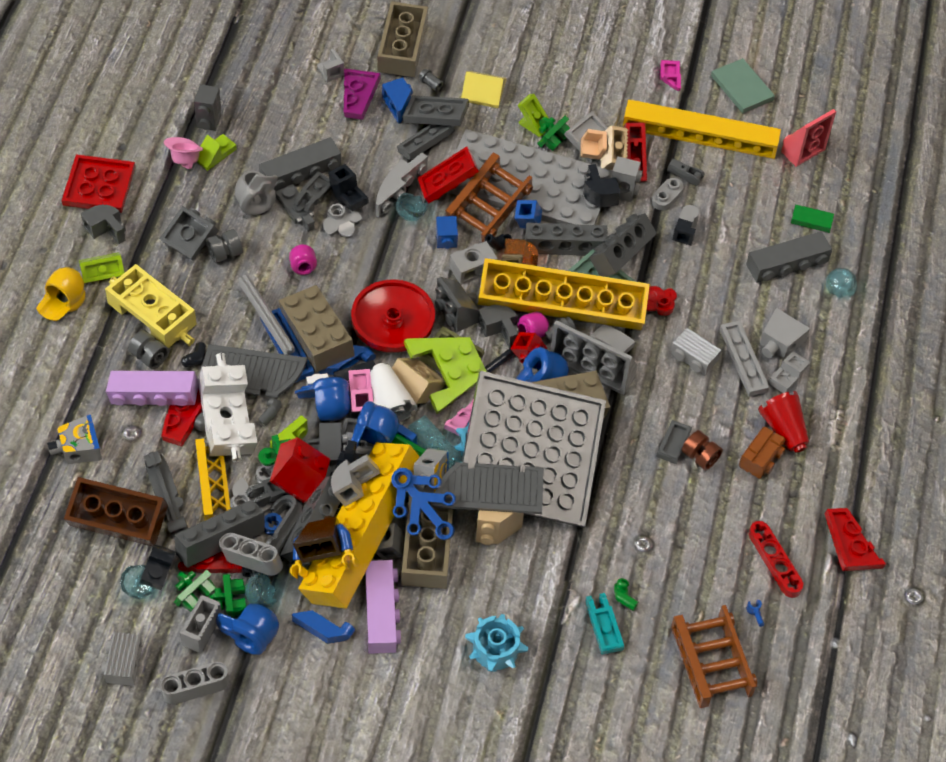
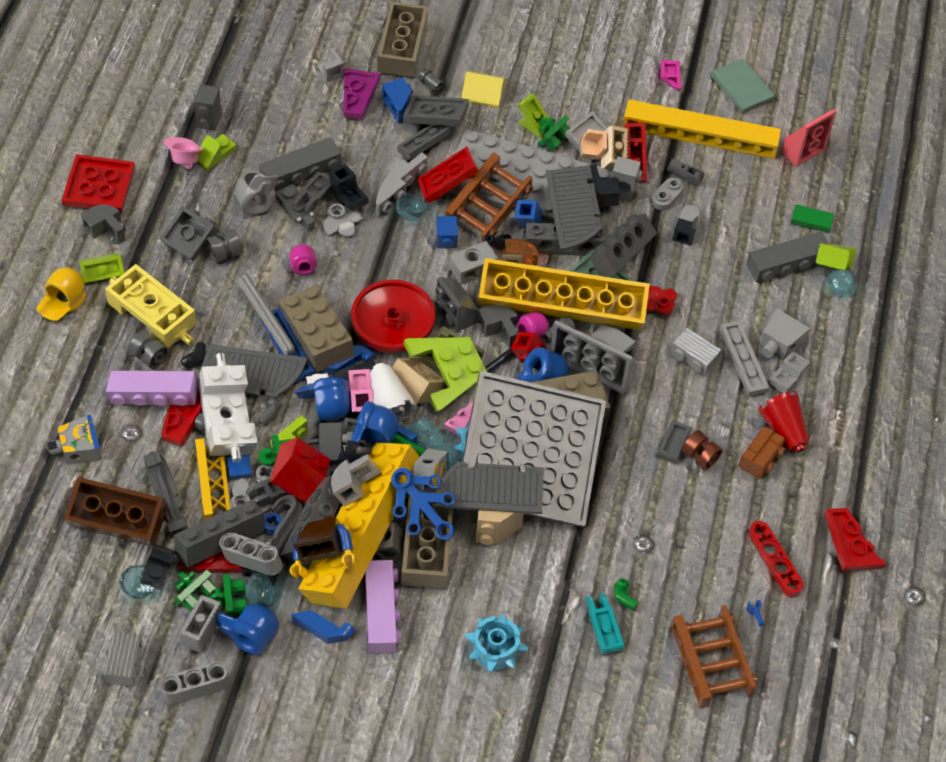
none -> blue tile [227,455,252,480]
none -> dark grey piece [545,165,603,251]
none -> lime slope [815,243,857,270]

